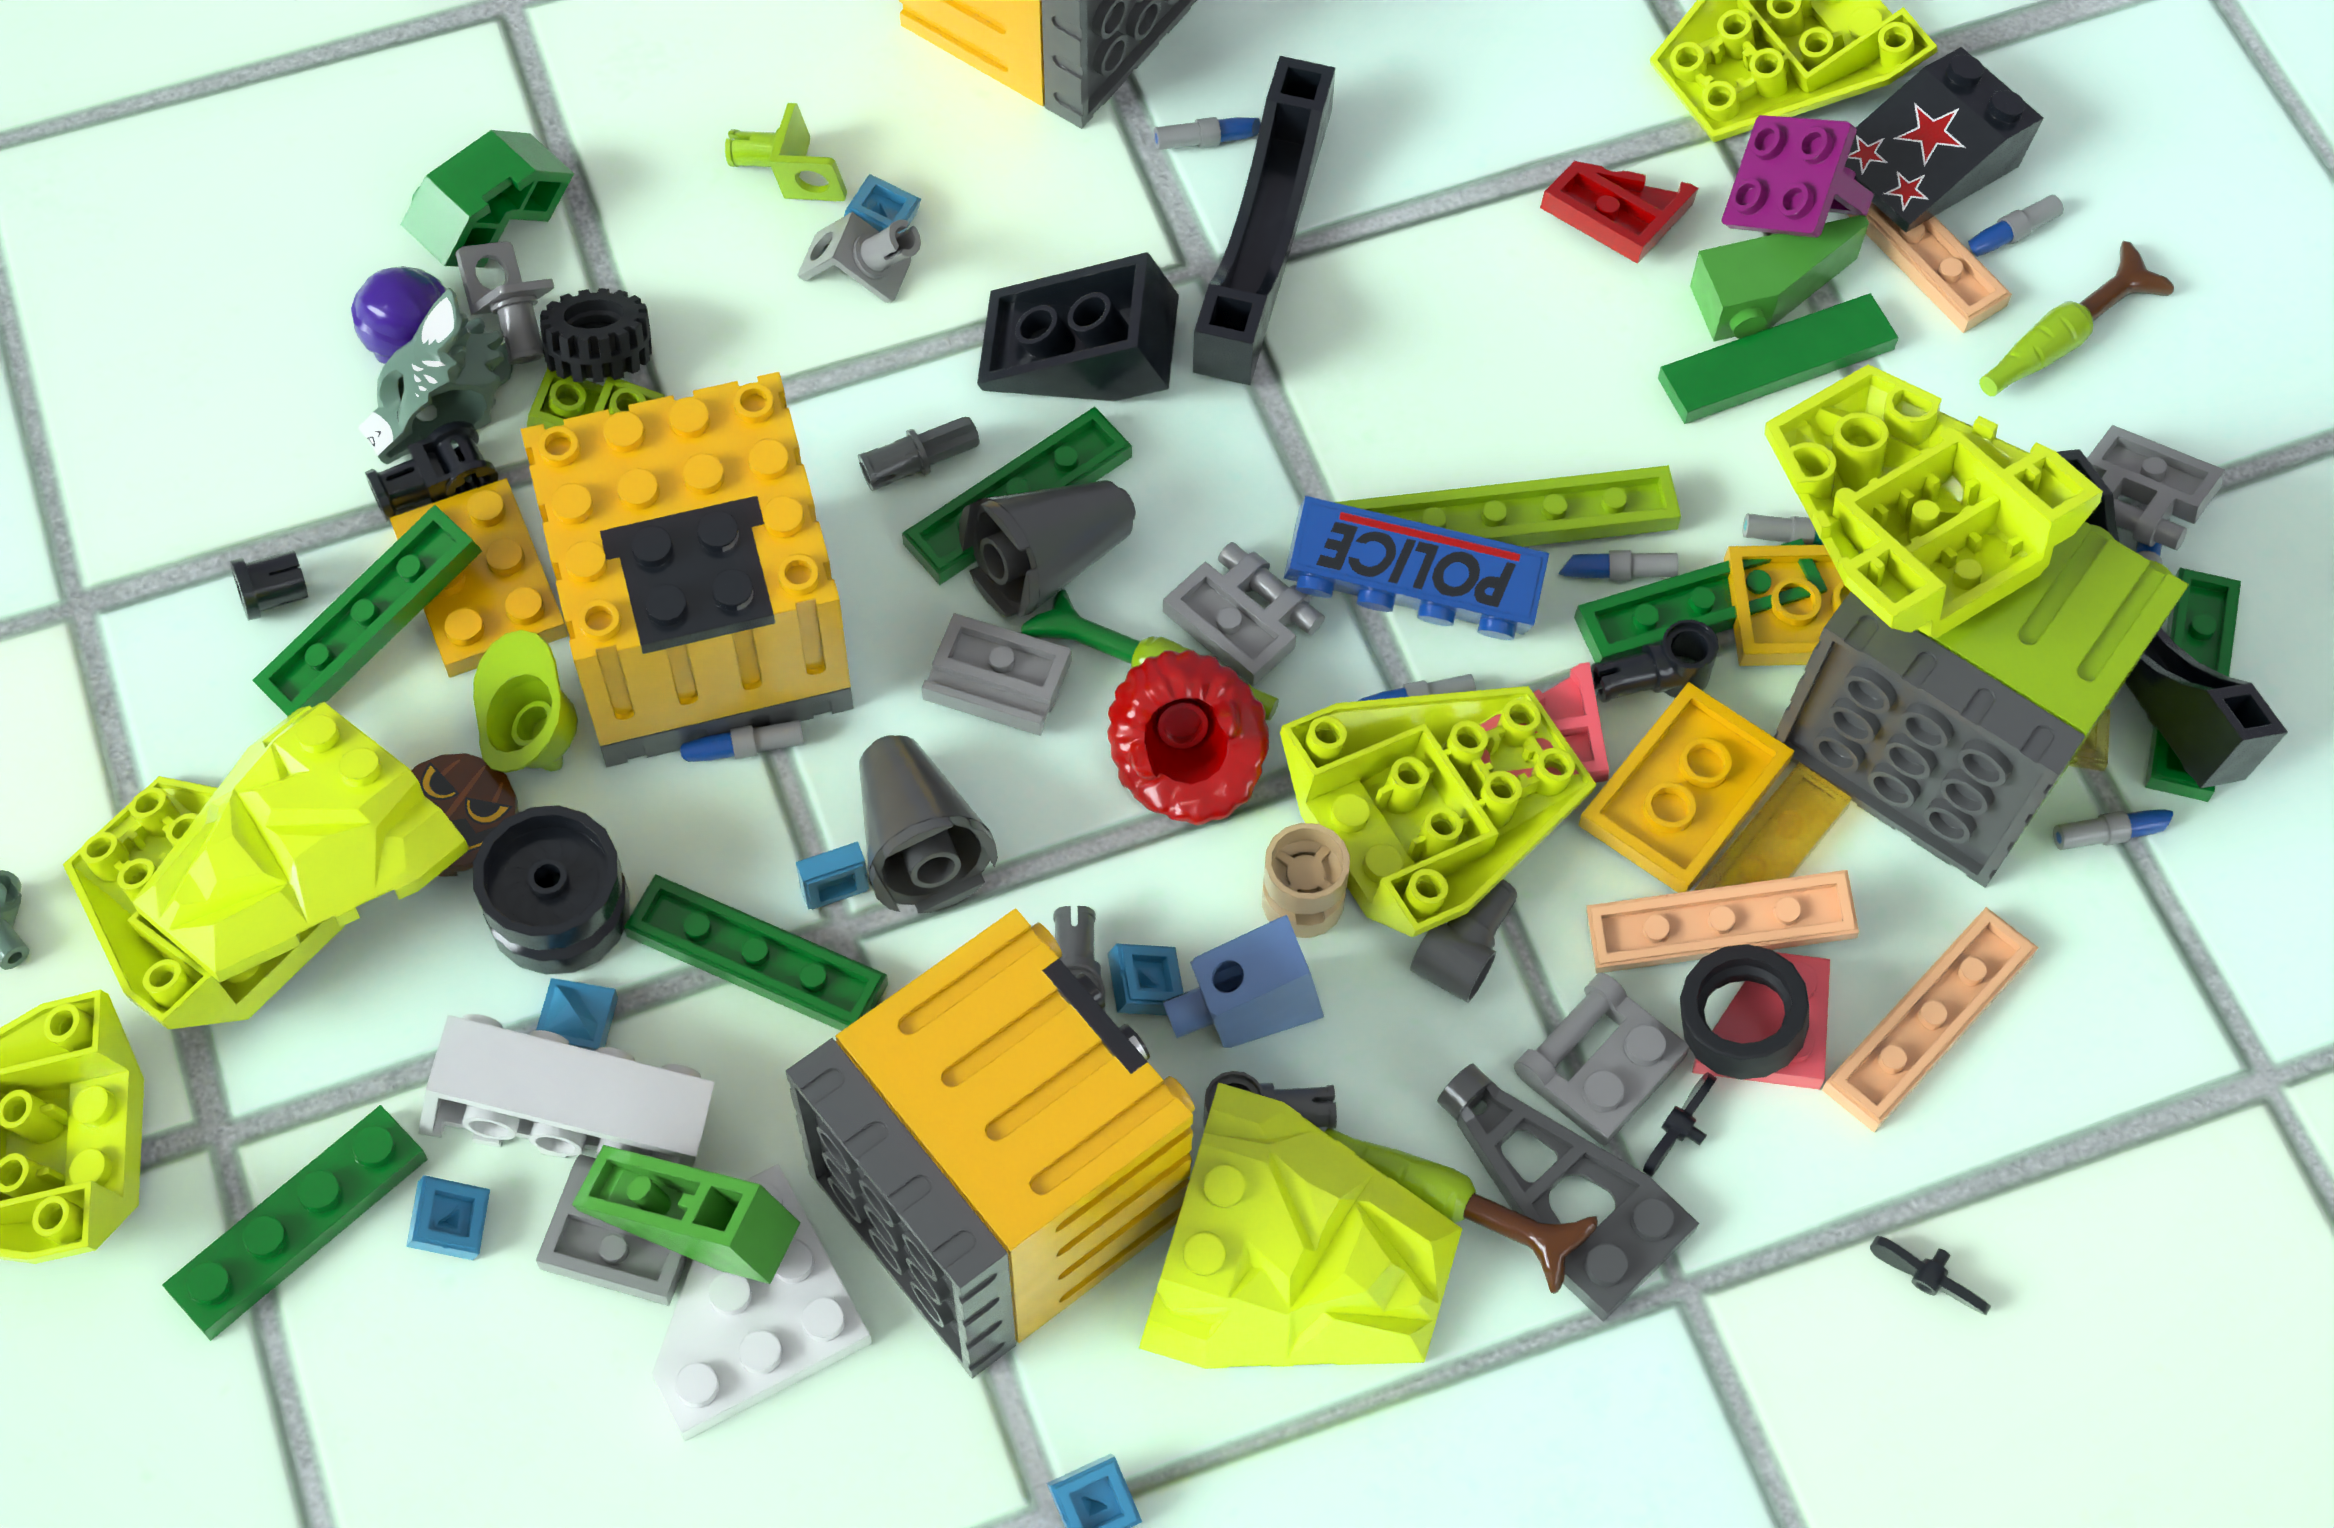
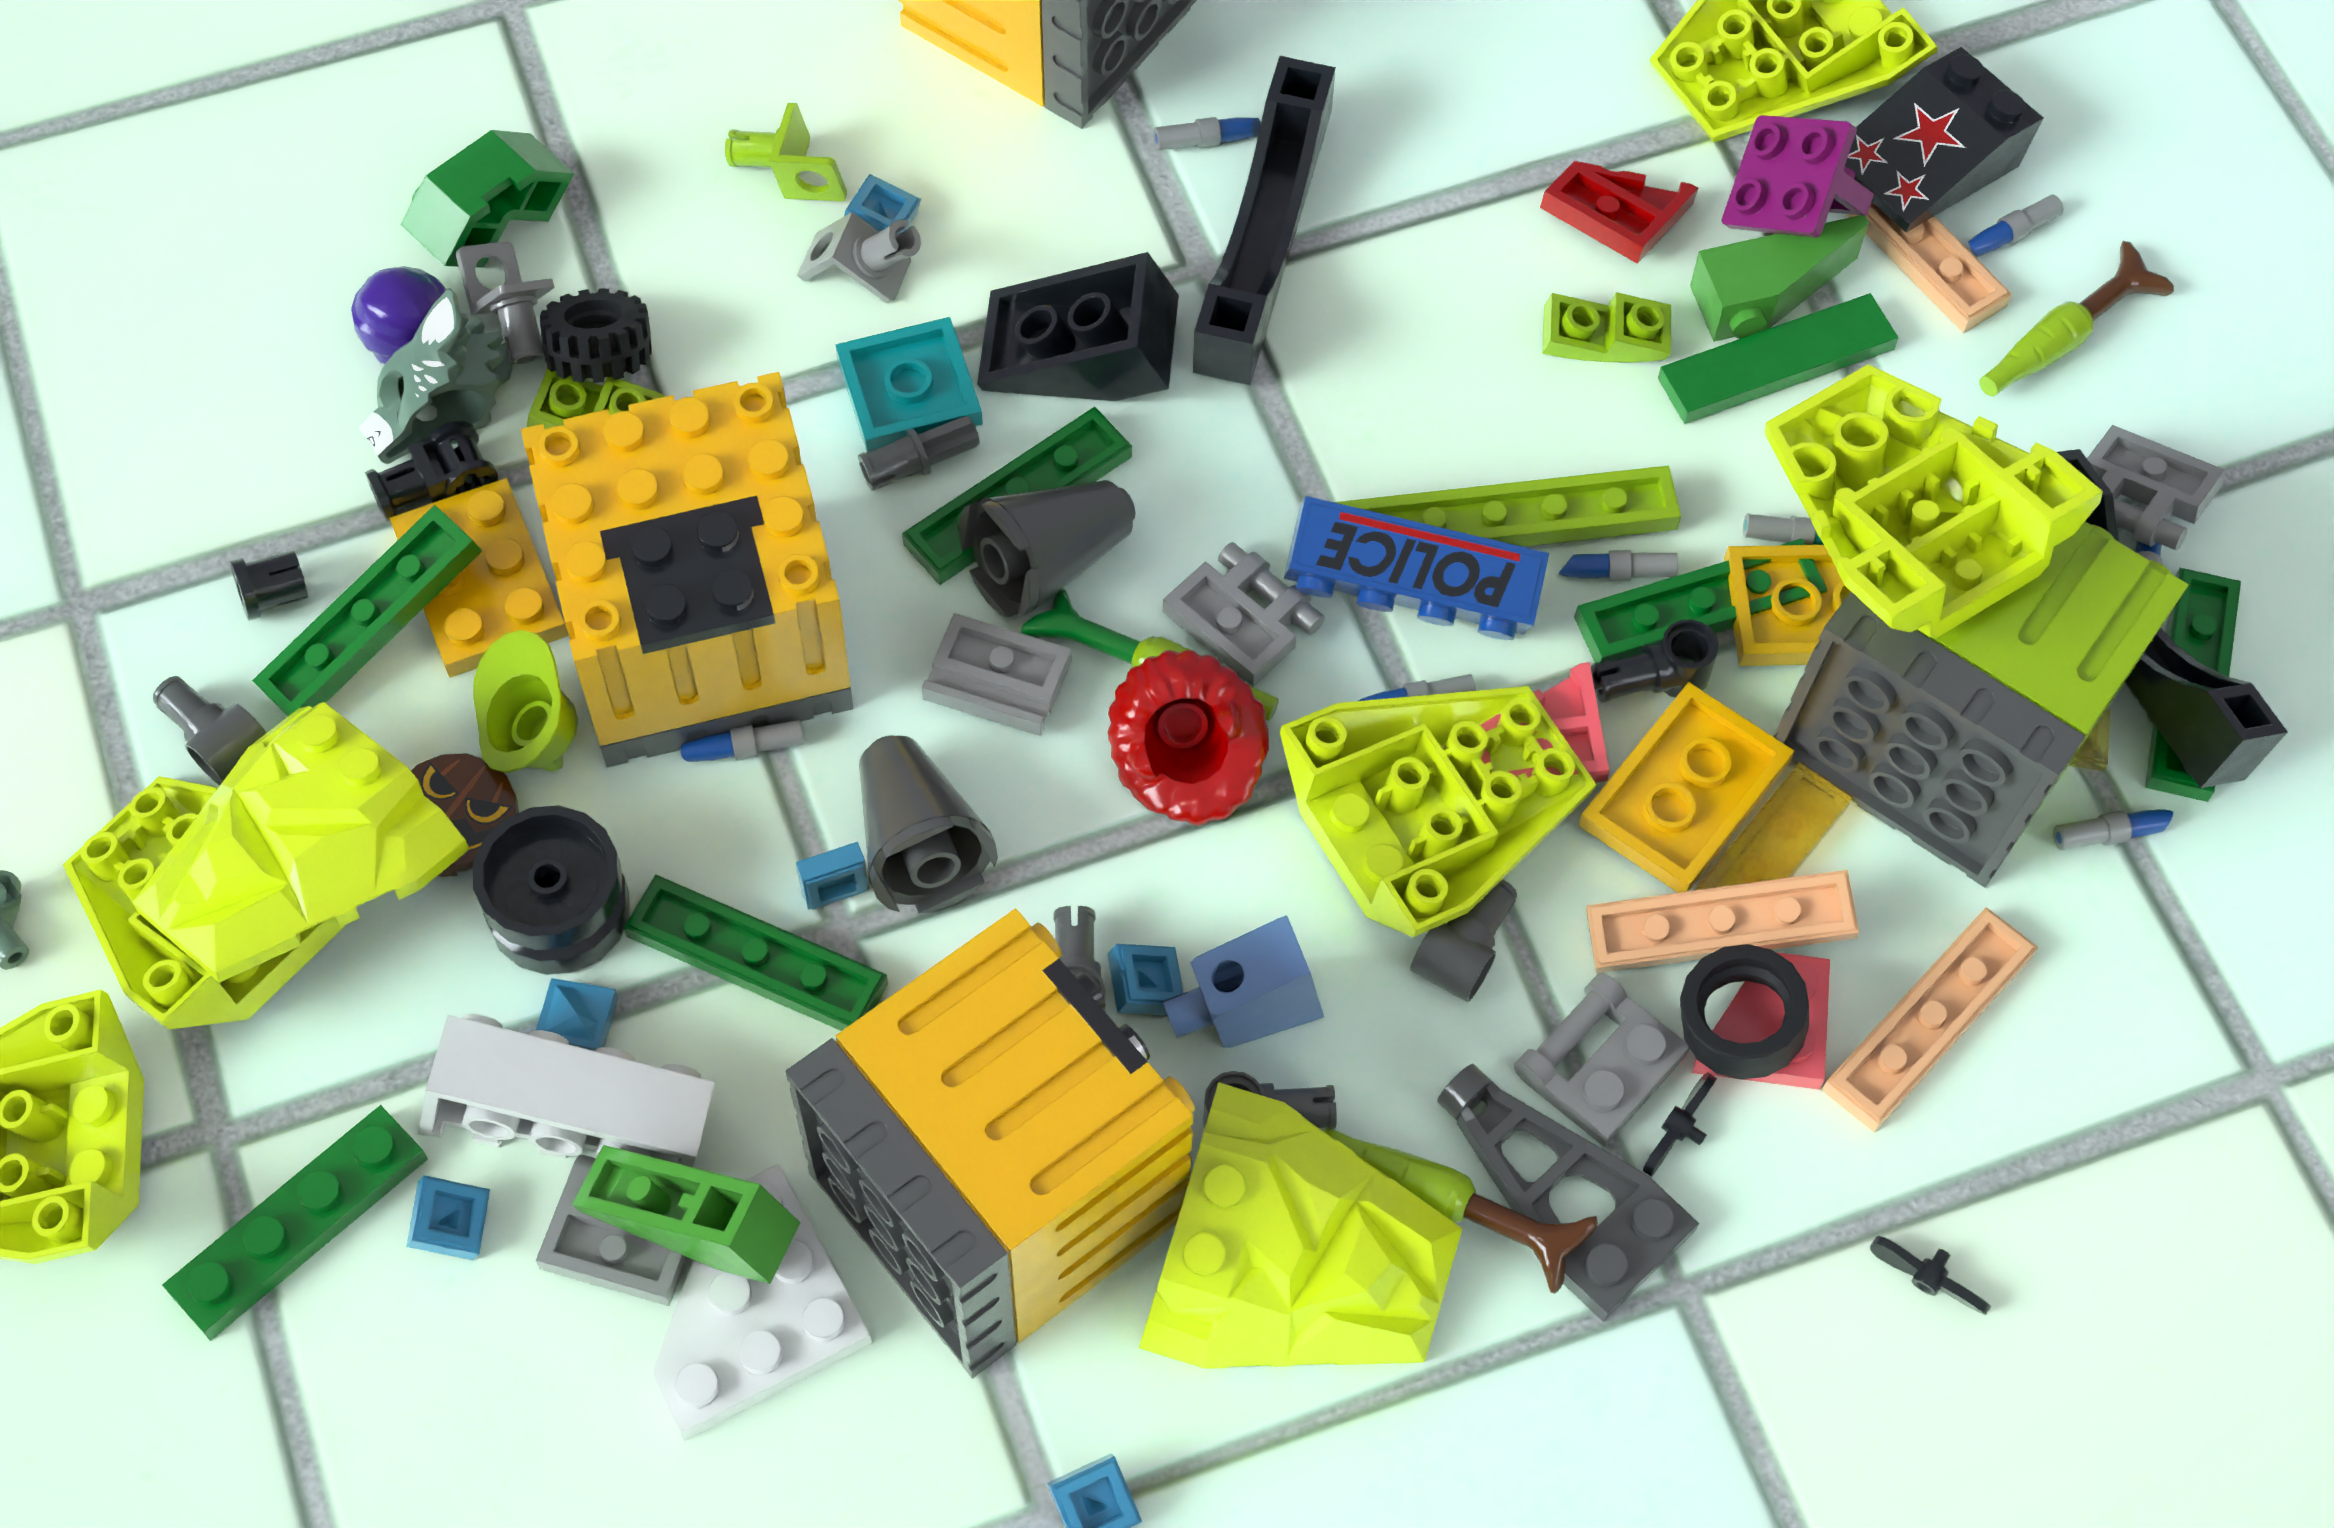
tan wheel [1262,823,1350,938] -> none
none -> dark grey pin [153,676,267,786]
none -> teal tile [835,317,983,452]
none -> lime slope [1542,292,1671,363]

